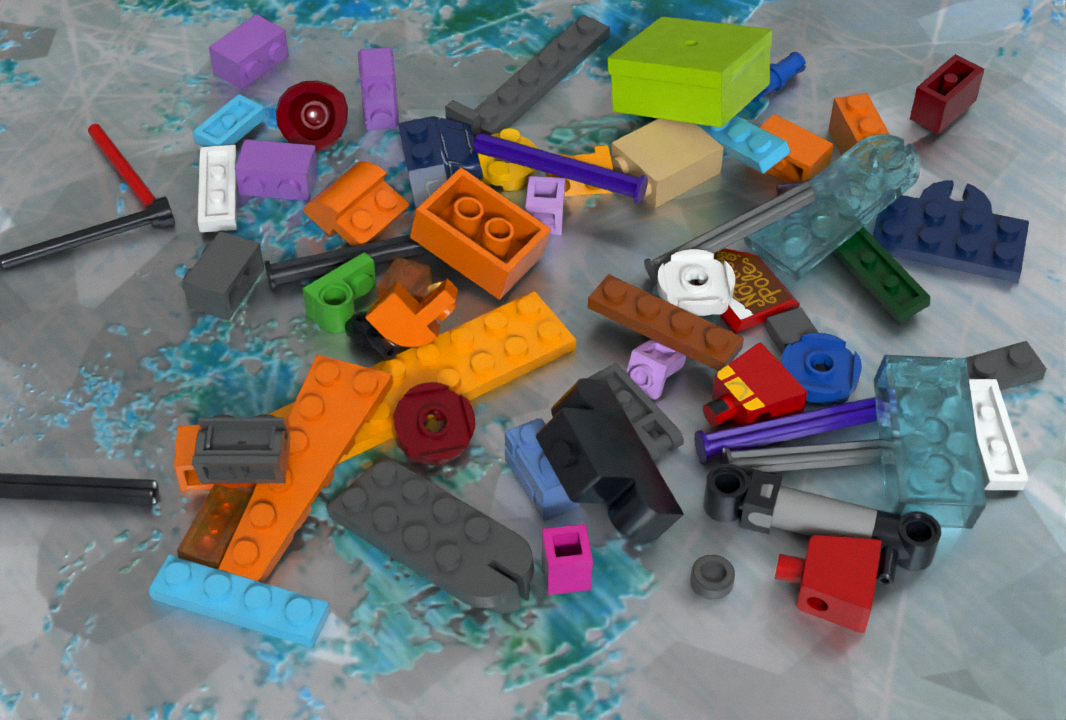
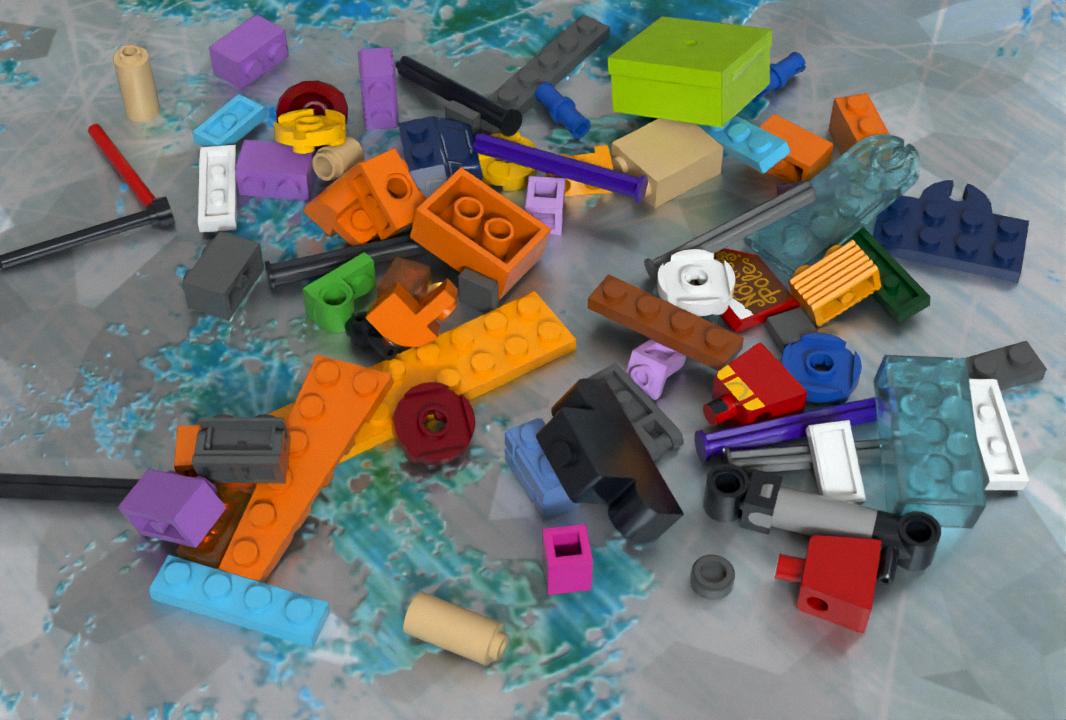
dark grey plate [326,455,534,614] -> none
dark red brick [909,54,985,135] -> none
none -> tan brick [113,45,160,122]
none -> medium lavender brick [117,469,226,548]
none -> yellow plate [273,109,346,154]
none -> tan brick [312,136,365,181]
none -> orange brick [346,148,426,240]
none -> black axle [395,56,522,137]
none -> tan brick [403,591,508,666]
none -> dark grey tile [458,268,499,314]
none -> blue pin [534,82,591,138]
none -> light orange brick [788,240,882,327]
none -> white tile [806,420,866,505]

